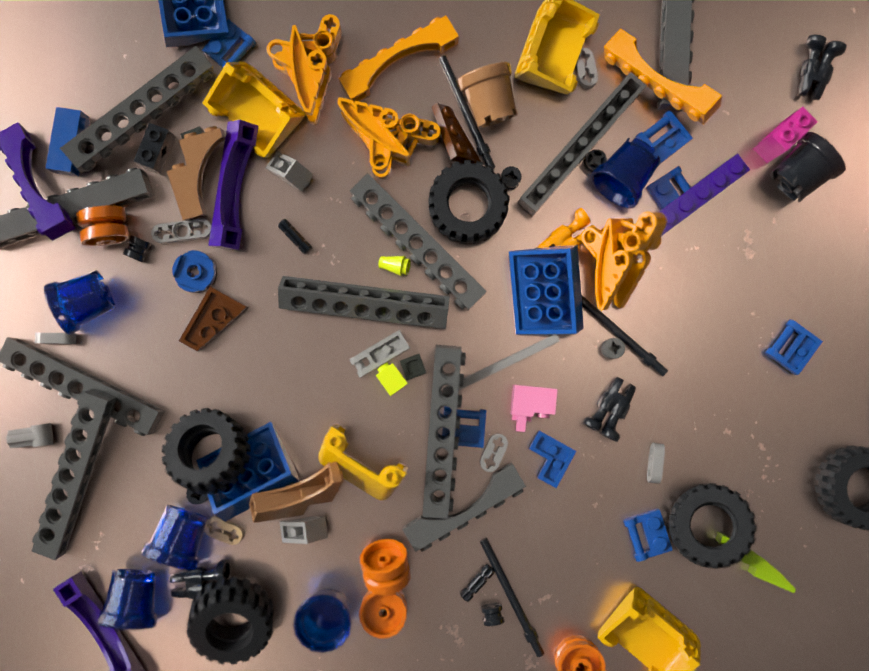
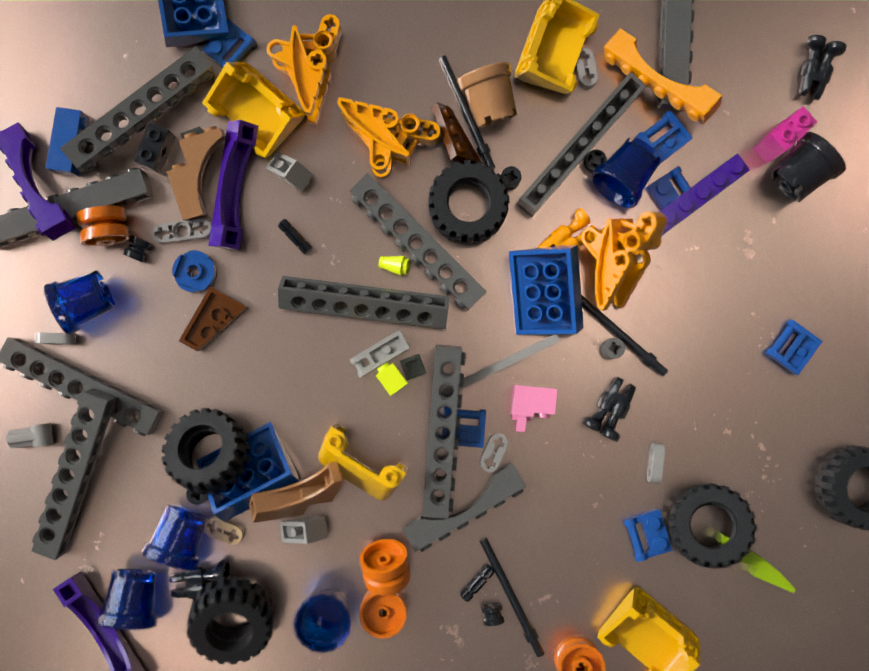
light orange arch [338,15,459,103] -> none
blue plate [528,430,576,488] -> none

